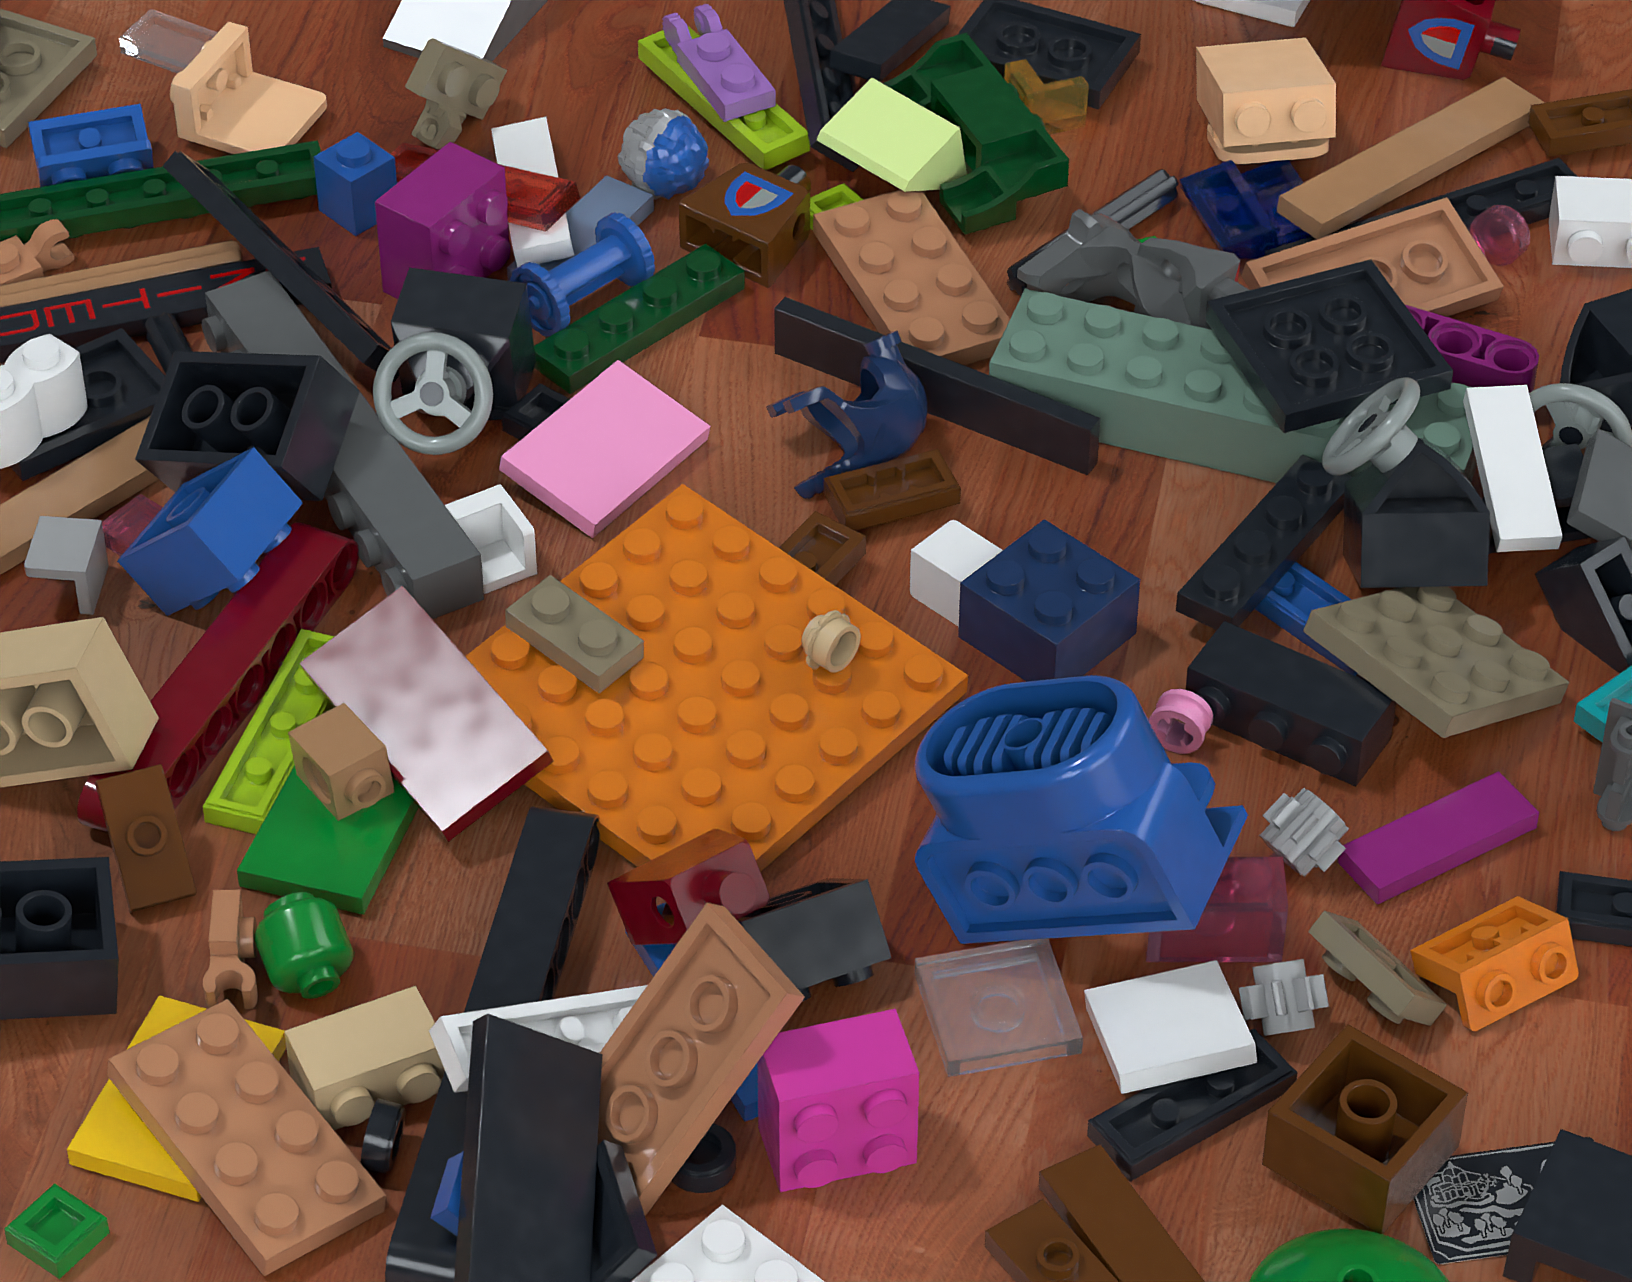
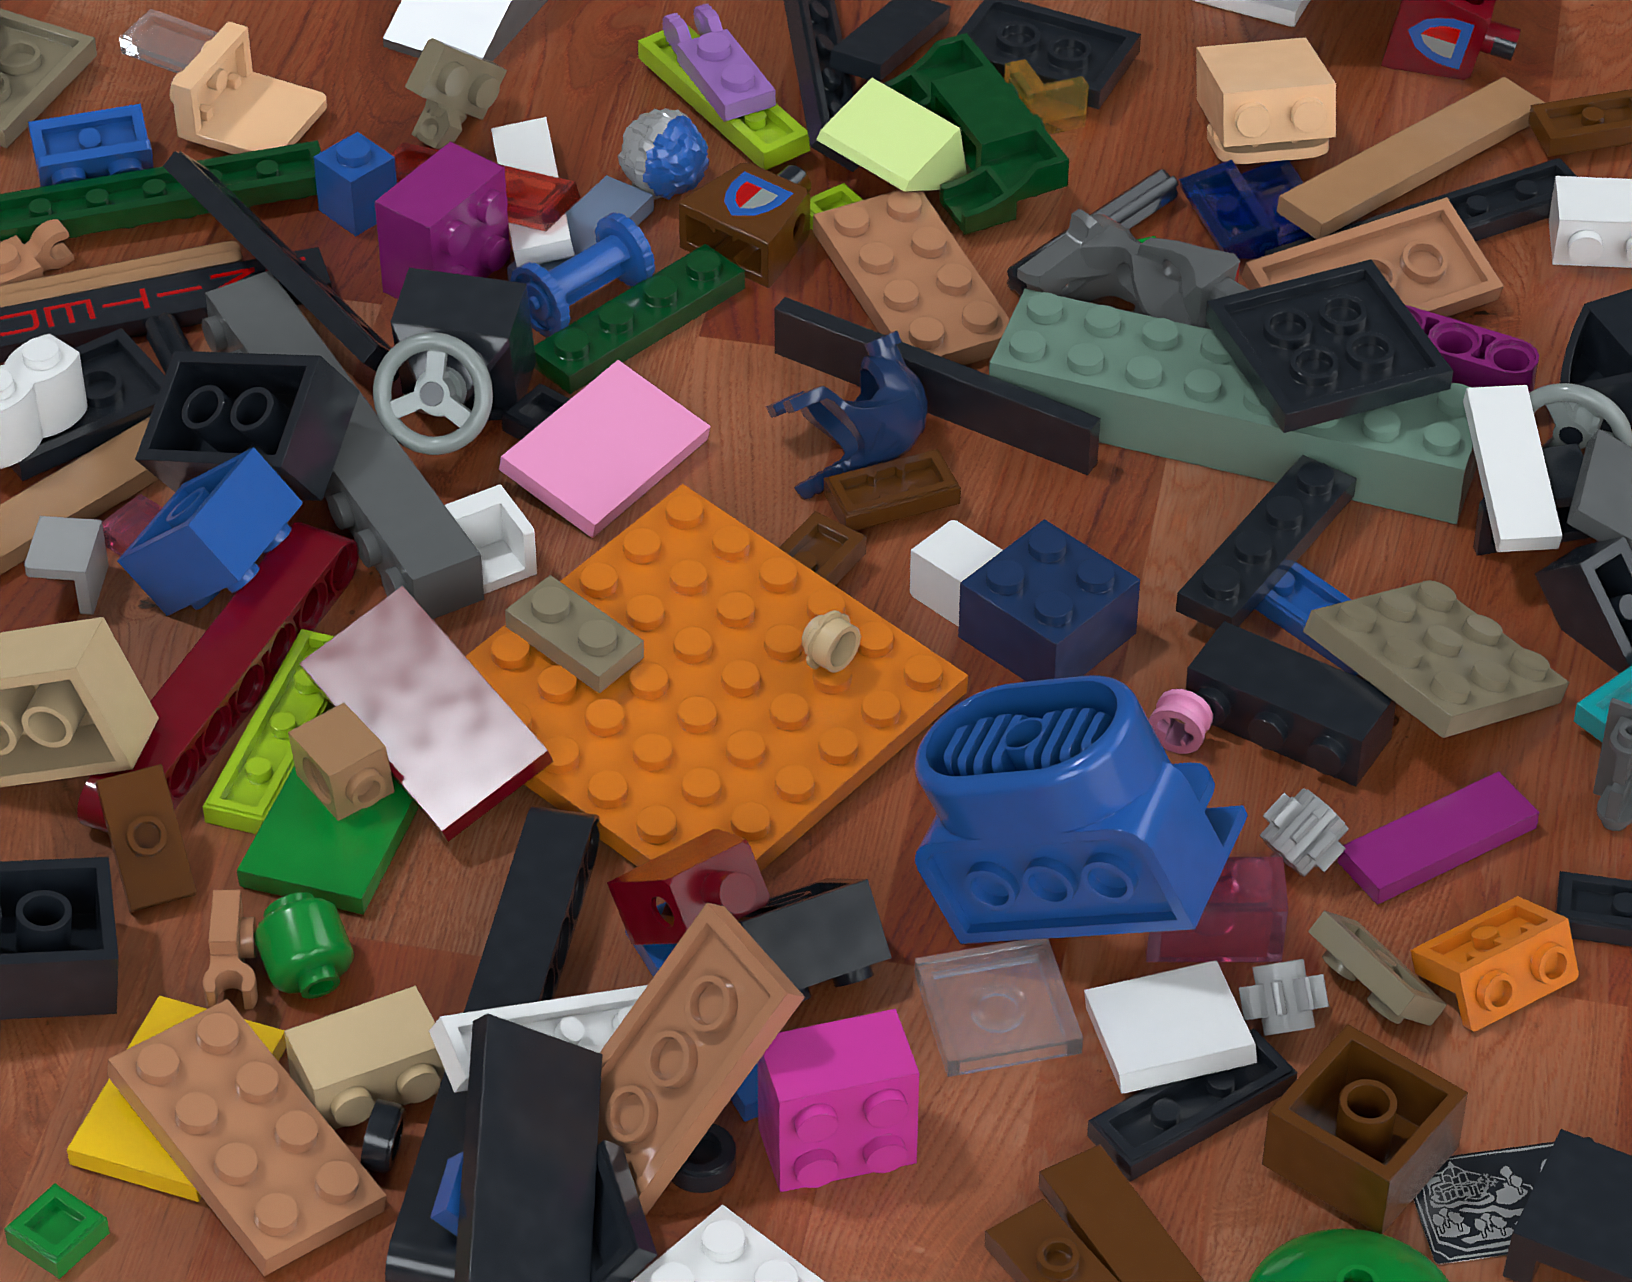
black piece [1322,377,1490,588] -> none
clear pink tile [1470,205,1530,266] -> none

